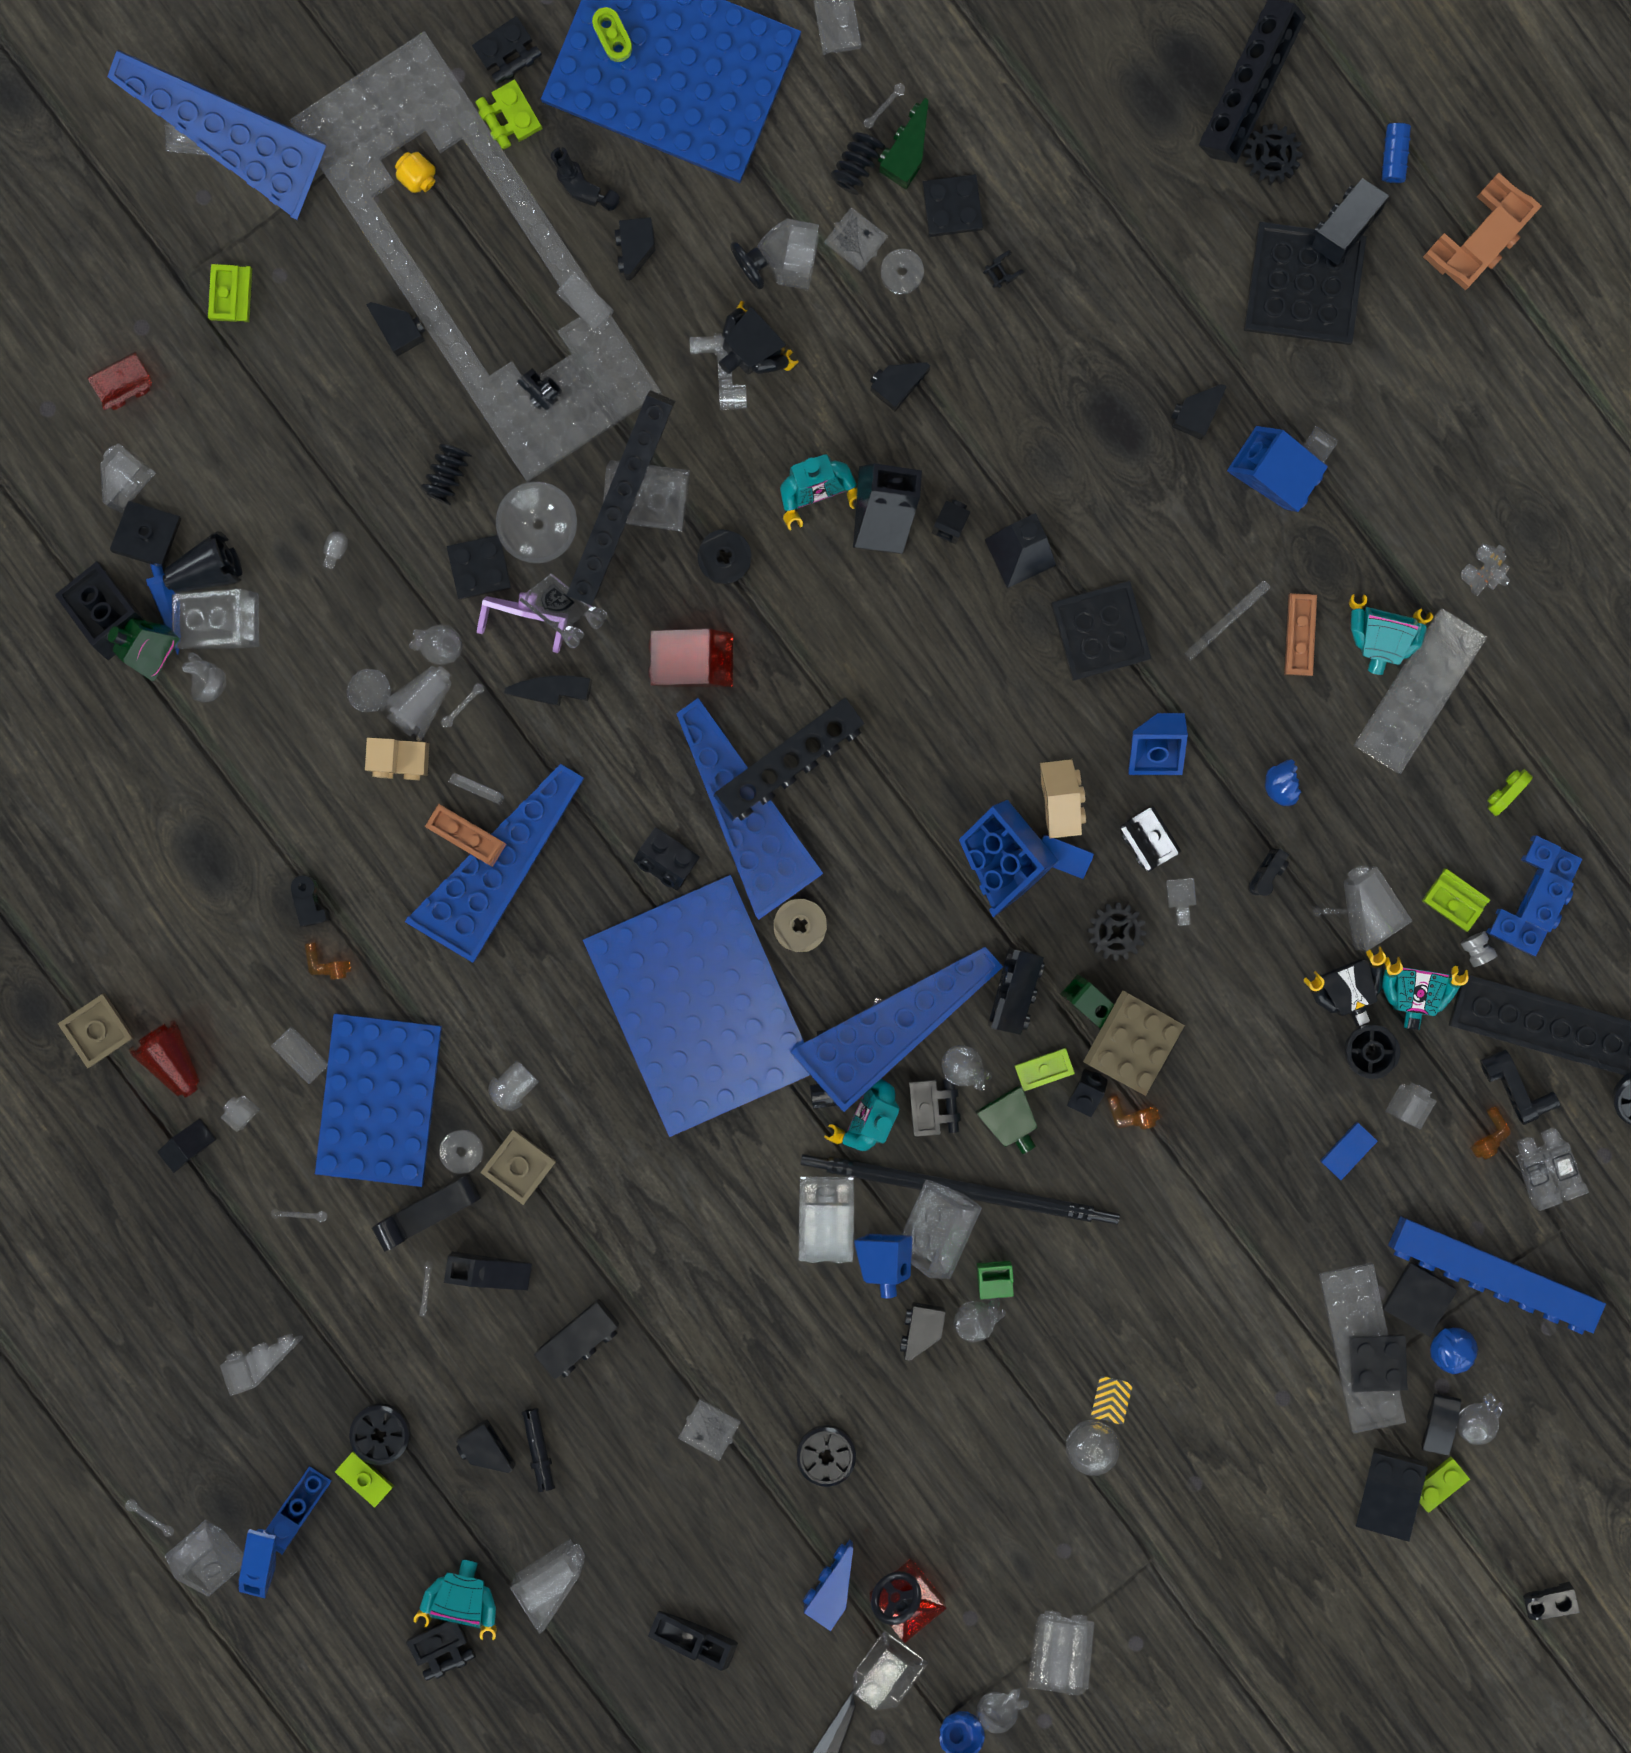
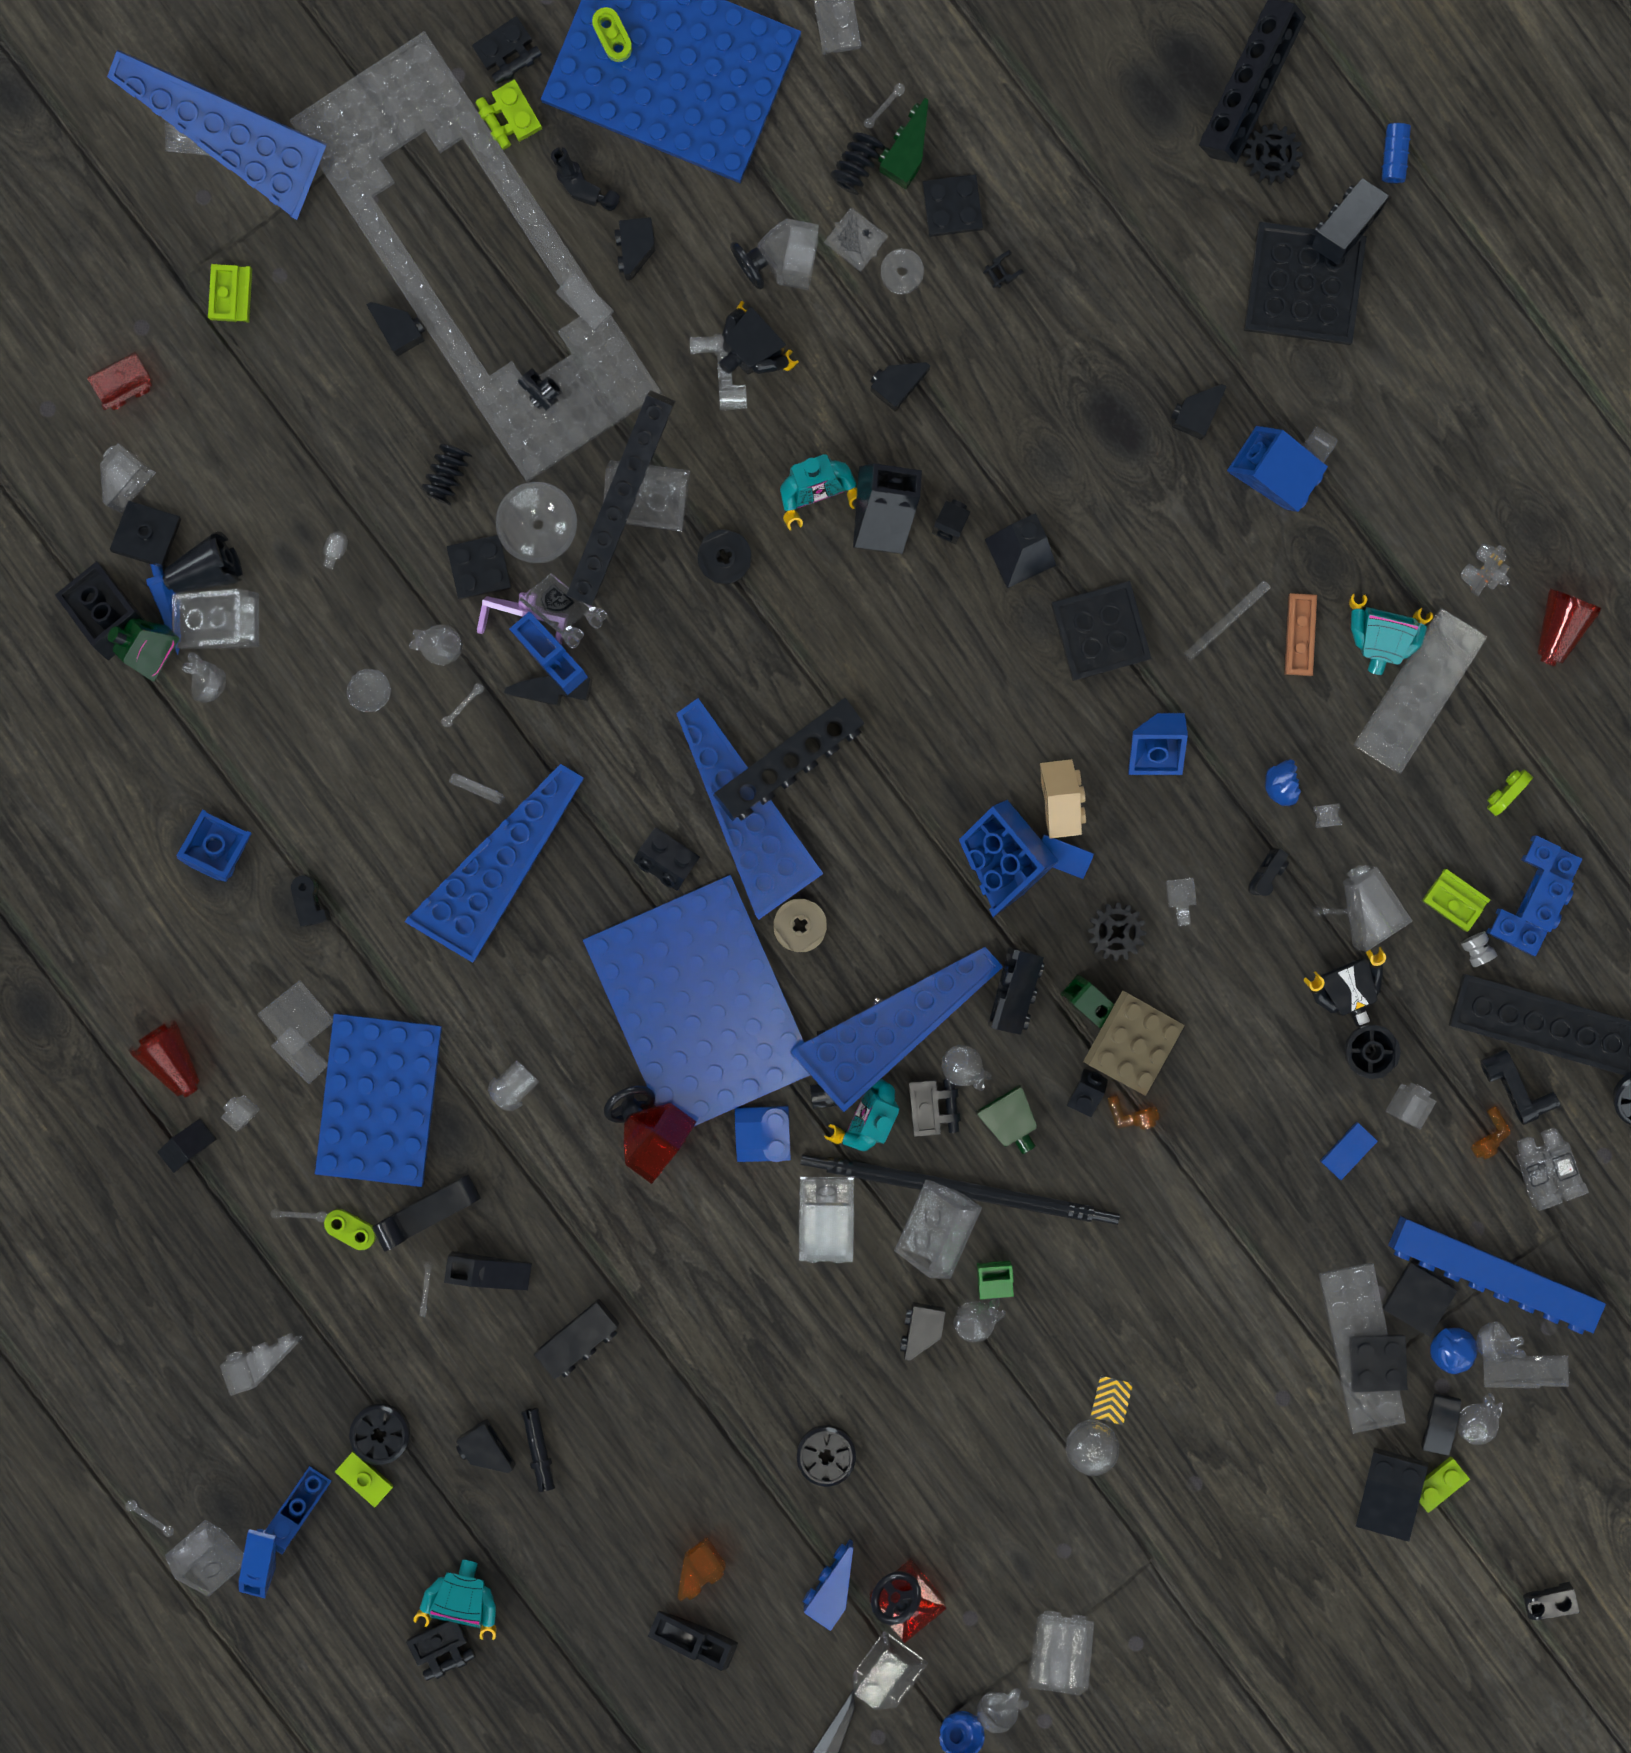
dark tan plate [58,993,135,1069] -> none
clear orange plate [305,943,351,980] -> none
tan brick [365,738,429,780] -> none
clear cone [379,666,452,741] -> none
yellow head [395,152,436,193] -> none
nougat tile [425,804,506,867] -> none
clear piece [439,1130,484,1174] -> none
dark tan plate [480,1129,556,1205] -> none
clear slope [510,1539,585,1634] -> none
clear red slope [649,629,733,687] -> none
clear piece [678,1399,741,1461] -> none
blue torso [854,1234,912,1298] -> none
lime plate [1014,1048,1075,1091] -> none
bracket [1120,806,1181,872] -> none
torso [1382,957,1469,1030] -> none
nougat bracket [1423,173,1541,290] -> none
none -> blue slope [176,809,251,882]
none -> clear tile [257,980,333,1056]
none -> lime plate [324,1209,376,1250]
none -> blue slope [509,611,588,695]
none -> clear red piece [604,1086,696,1184]
none -> clear orange slope [678,1537,726,1602]
none -> blue slope [735,1106,791,1162]
none -> clear wheel [1313,803,1343,828]
none -> clear piece [1476,1321,1527,1363]
none -> clear slope [1483,1356,1570,1388]
none -> clear red cone [1537,588,1602,667]

